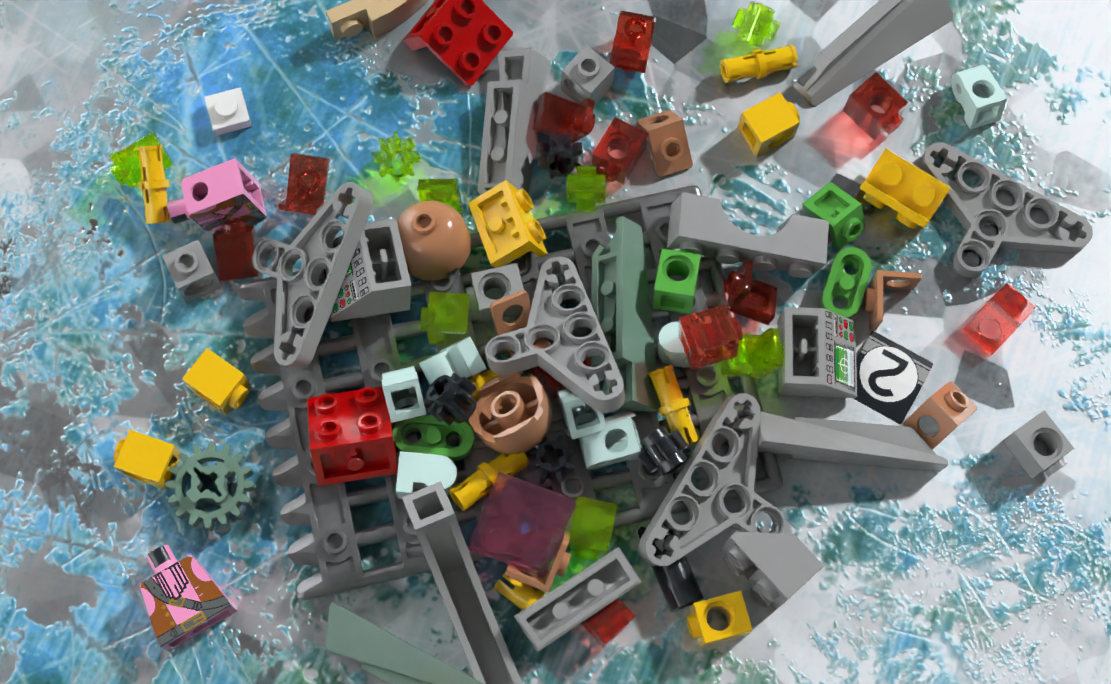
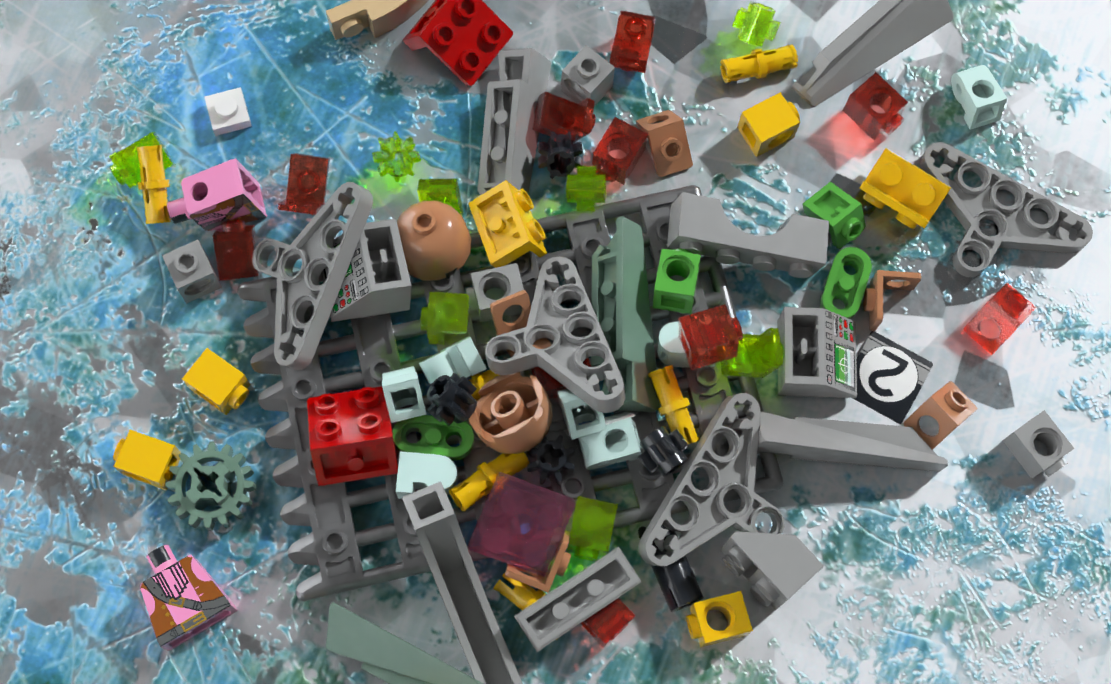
clear red bracket [724,260,778,325] -> none

